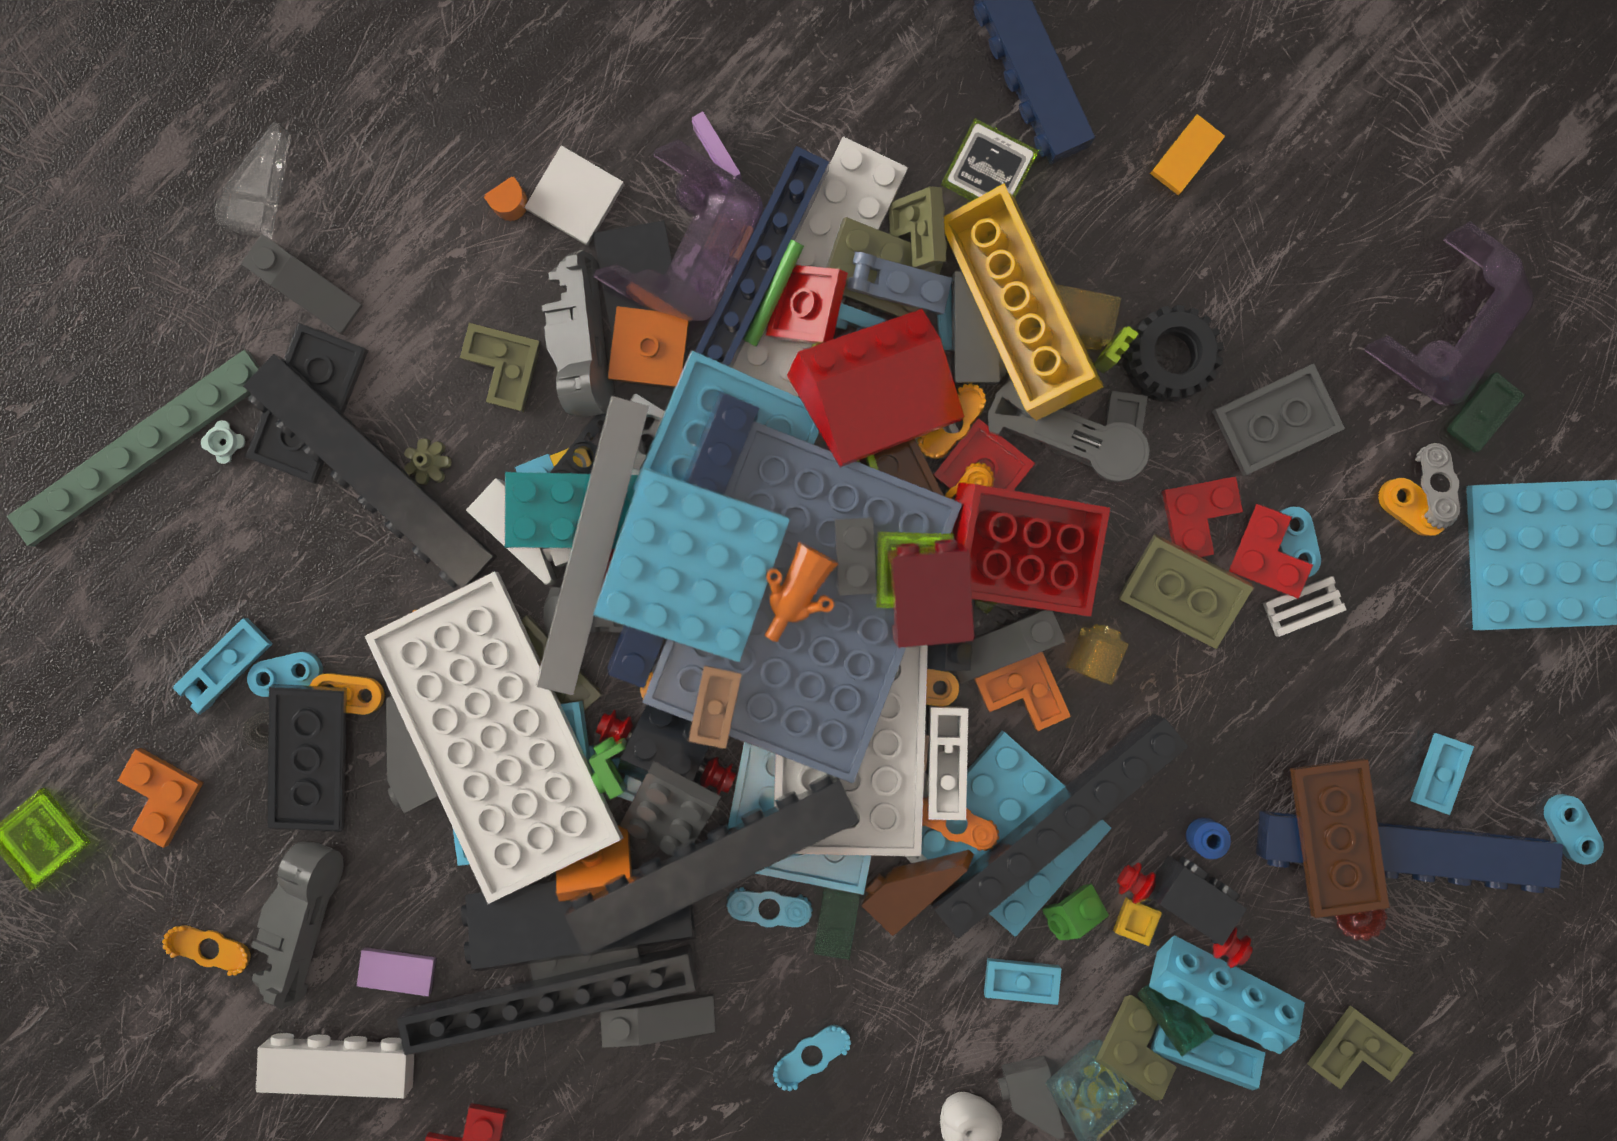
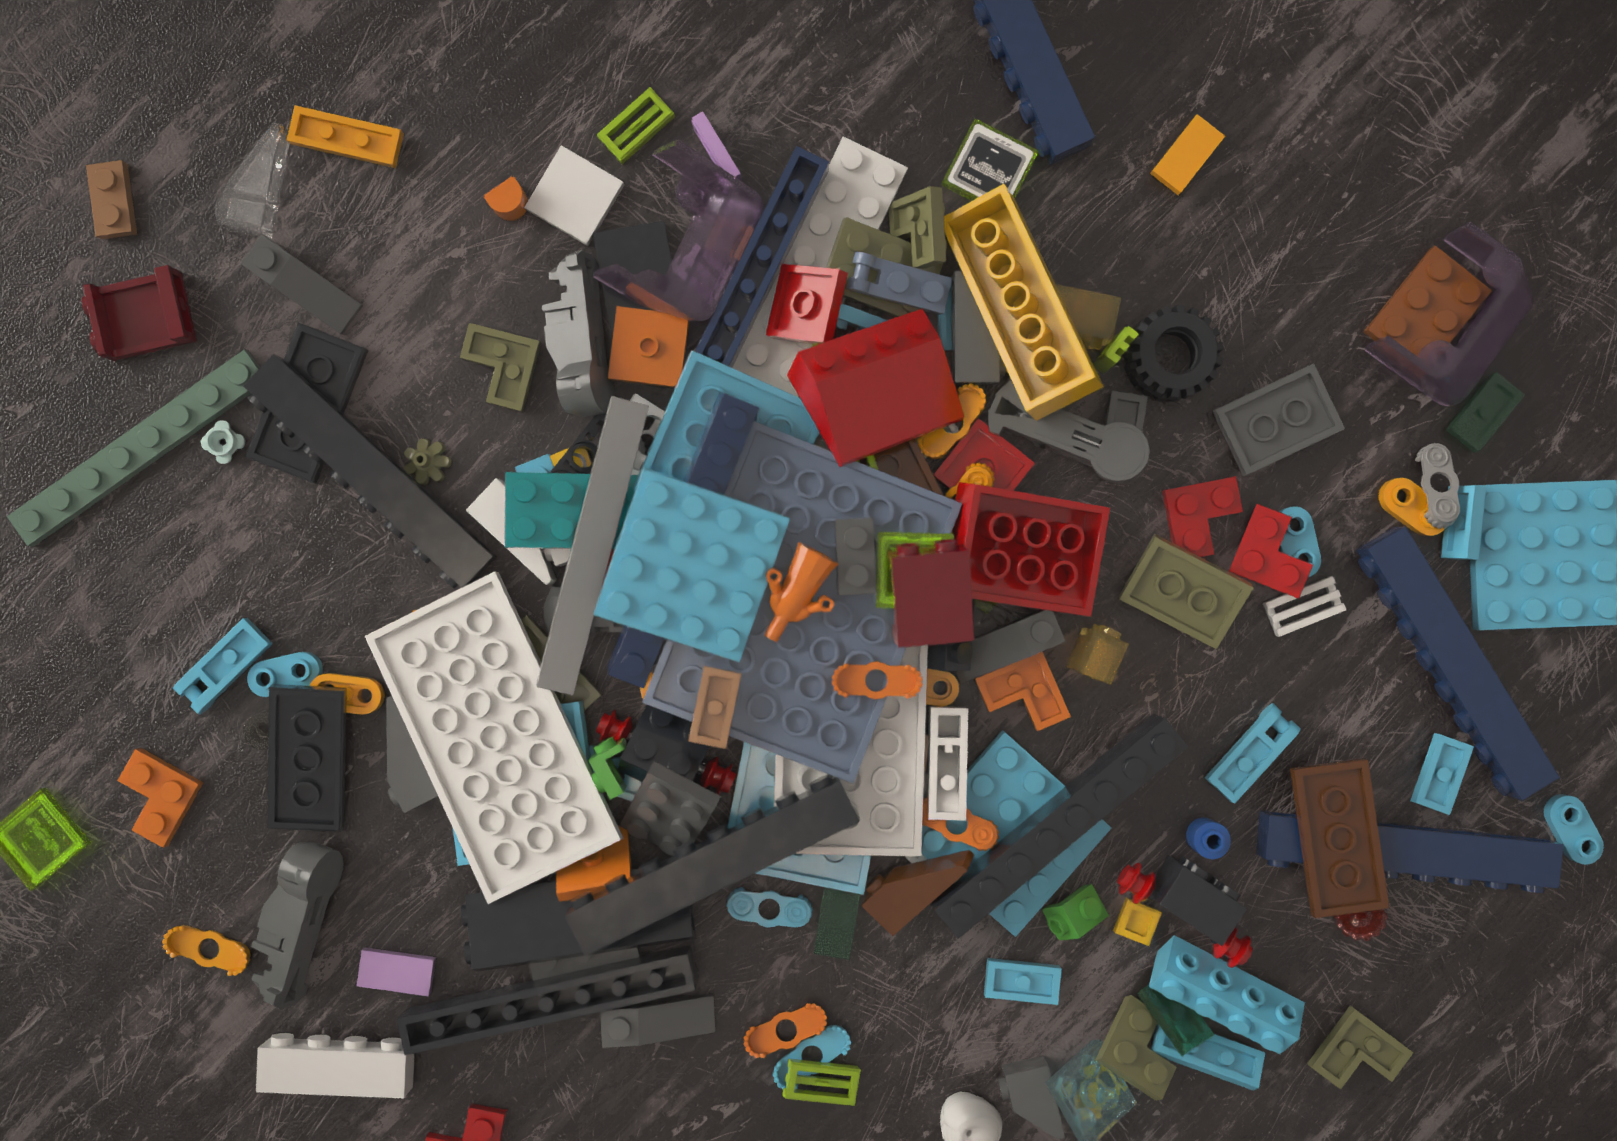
bright green bar [744,239,804,347] -> none
none -> dark red panel [82,265,197,361]
none -> medium nougat plate [86,160,137,239]
none -> light orange plate [286,105,404,168]
none -> lime tile [597,87,675,164]
none -> orange piece [744,1003,827,1058]
none -> lime tile [782,1059,861,1106]
none -> orange piece [832,661,923,699]
none -> medium azure plate [1204,703,1301,804]
none -> dark blue brick [1356,526,1560,801]
none -> dark orange plate [1363,245,1492,377]
none -> medium azure plate [1441,485,1486,560]

